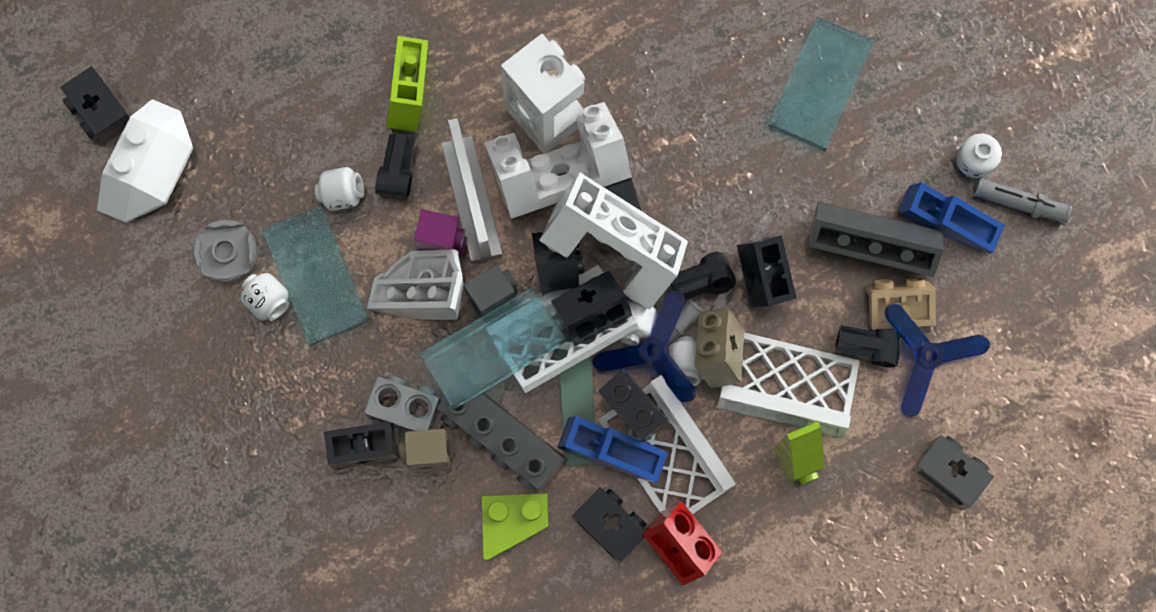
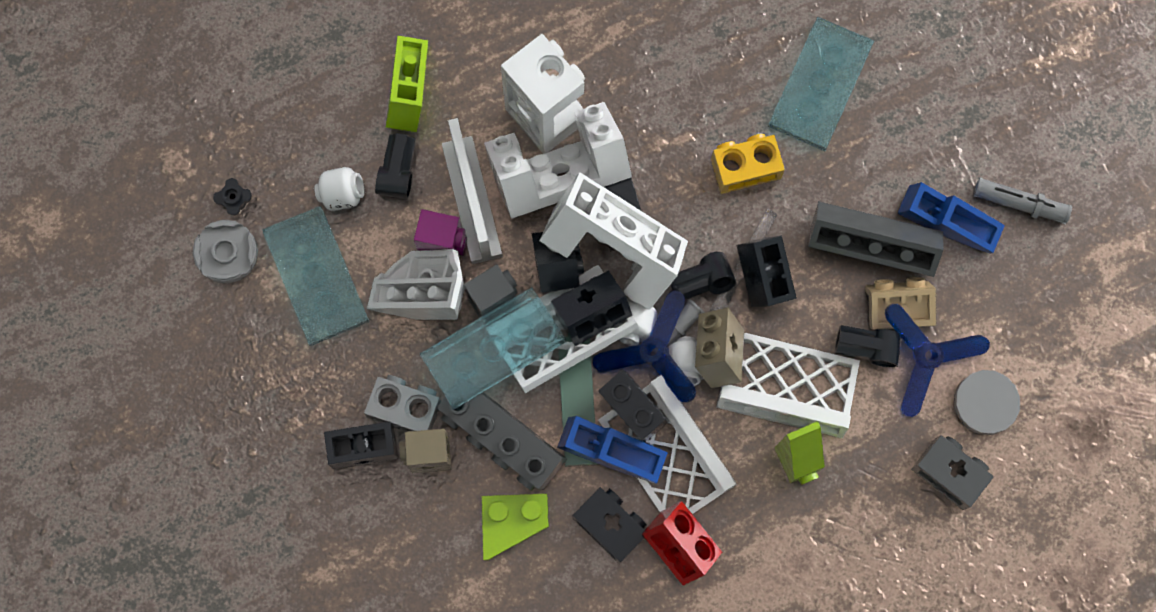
black brick [60,66,130,145] -> none
white wedge [97,100,193,224] -> none
white head [240,273,289,321] -> none
white head [956,133,1002,179] -> none
none -> black plate [213,178,252,215]
none -> yellow brick [711,134,785,194]
none -> light grey tile [954,370,1020,435]

